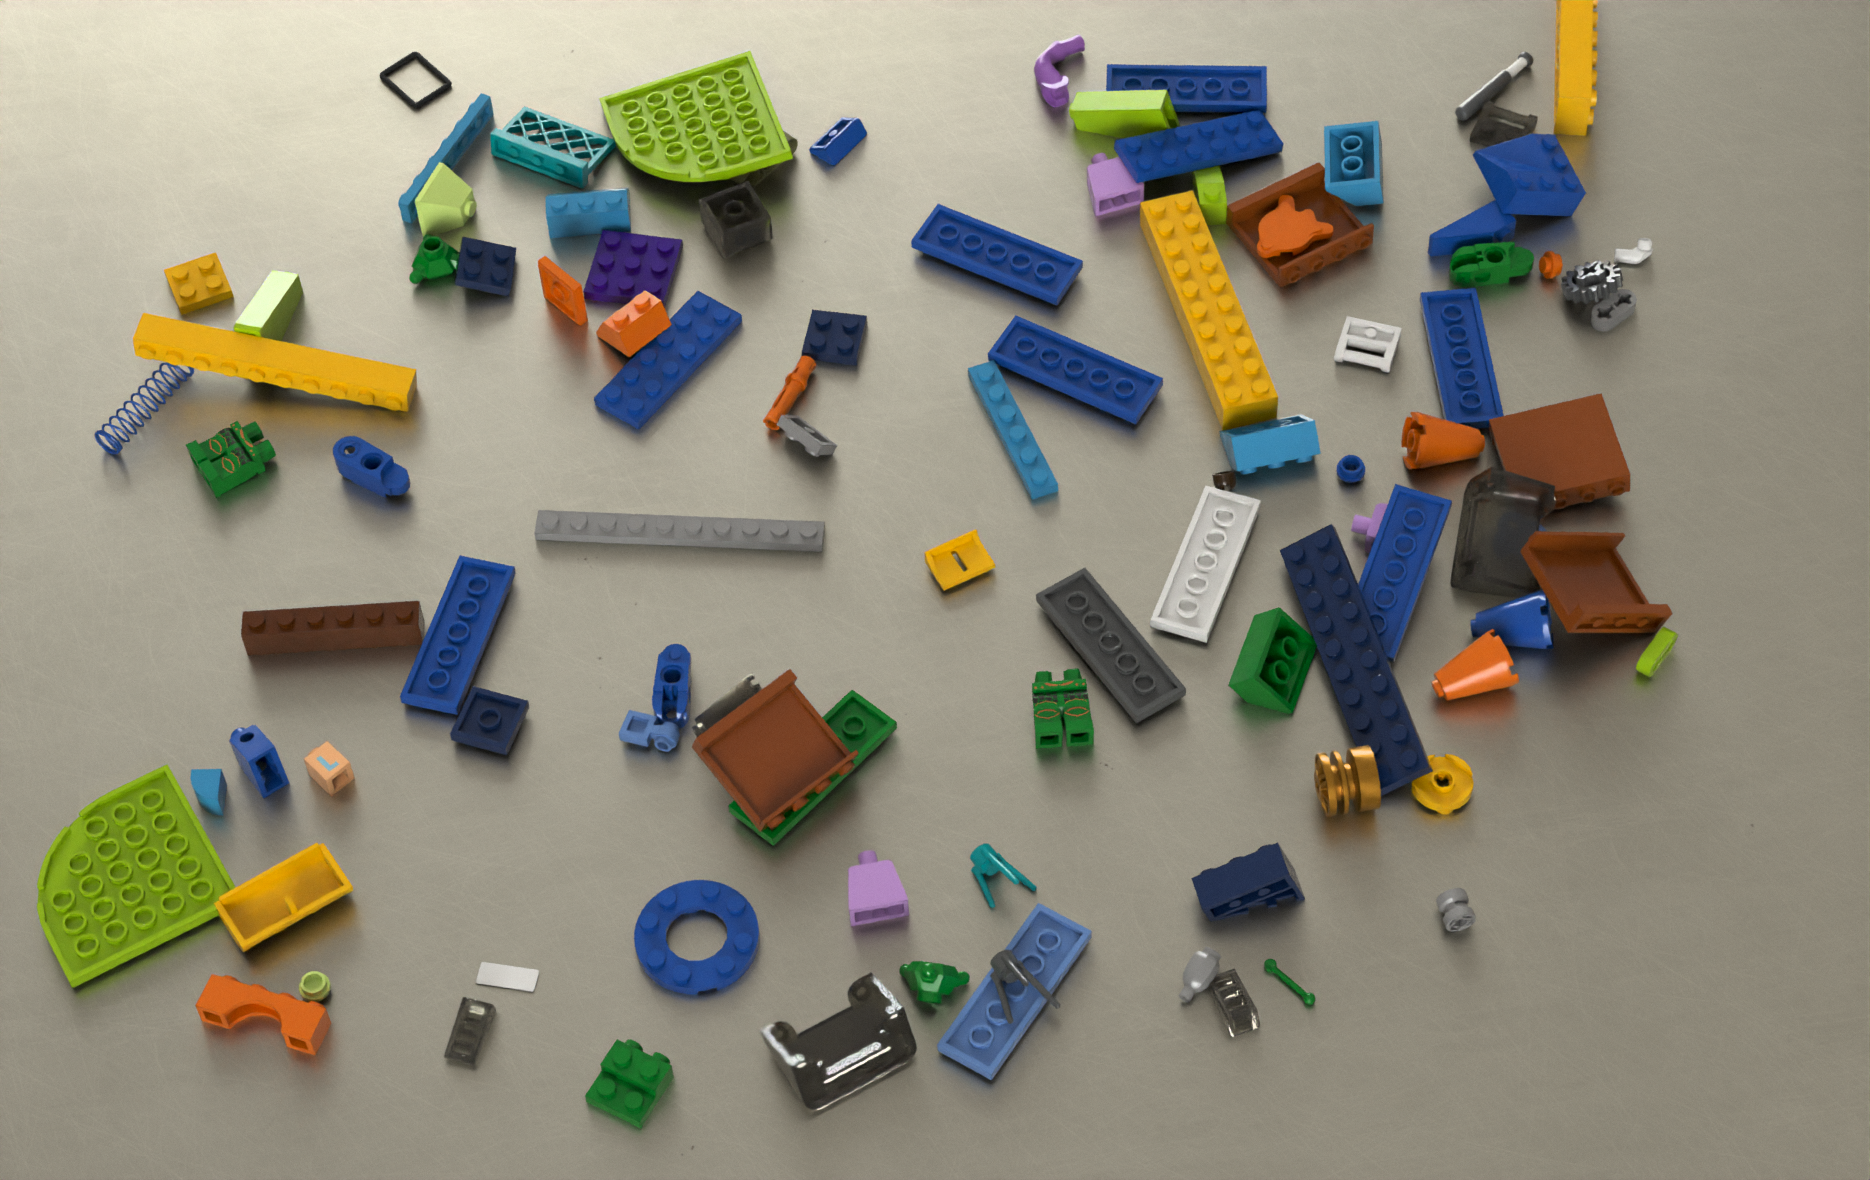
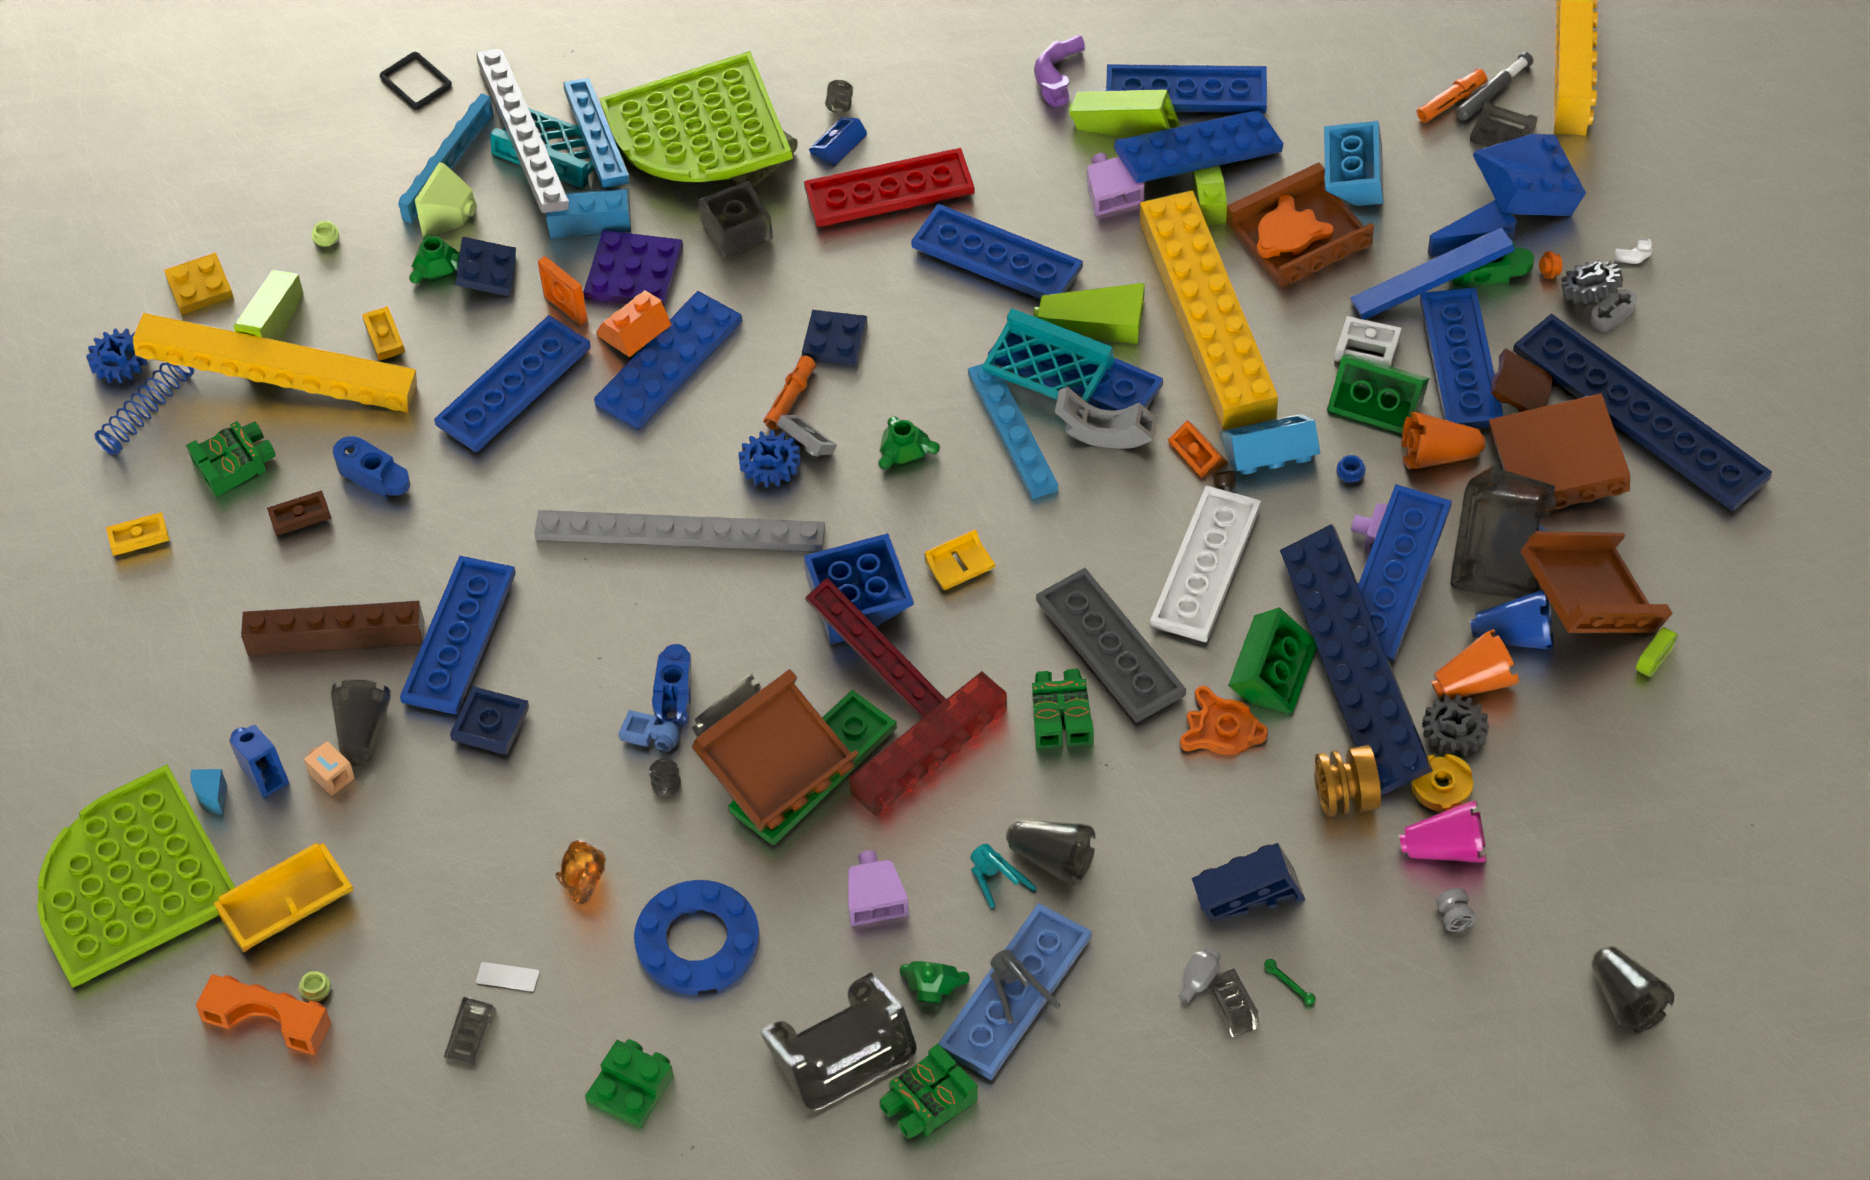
none -> blue gear [86,328,148,383]
none -> yellow plate [106,512,170,556]
none -> reddish brown plate [267,490,331,536]
none -> yellowish green plate [312,221,339,247]
none -> clear smoke cone [331,680,391,767]
none -> yellow plate [362,306,405,361]
none -> blue plate [434,315,591,453]
none -> plate [477,49,569,213]
none -> clear orange hair [555,840,606,904]
none -> dark azure plate [564,78,629,188]
none -> clear smoke wheel [649,758,681,796]
none -> blue gear [738,430,801,488]
none -> red plate [804,148,975,227]
none -> blue slope [804,533,914,645]
none -> dark red tile [805,578,951,726]
none -> clear smoke wheel [825,80,853,113]
none -> clear red brick [849,671,1007,816]
none -> green rock [878,416,940,470]
none -> green hips [879,1043,978,1139]
none -> teal fence [982,308,1114,403]
none -> clear smoke cone [1006,820,1096,885]
none -> lime slope [1033,283,1145,344]
none -> light grey arch [1055,387,1157,449]
none -> orange slope [1167,420,1228,478]
none -> orange tile [1180,685,1268,755]
none -> green slope [1327,354,1430,433]
none -> blue tile [1350,227,1515,320]
none -> dark pink cone [1400,801,1487,863]
none -> orange pin [1416,68,1488,123]
none -> dark grey gear [1422,694,1489,756]
none -> reddish brown slope [1491,348,1553,412]
none -> dark blue plate [1513,313,1772,512]
none -> clear smoke cone [1592,947,1674,1033]

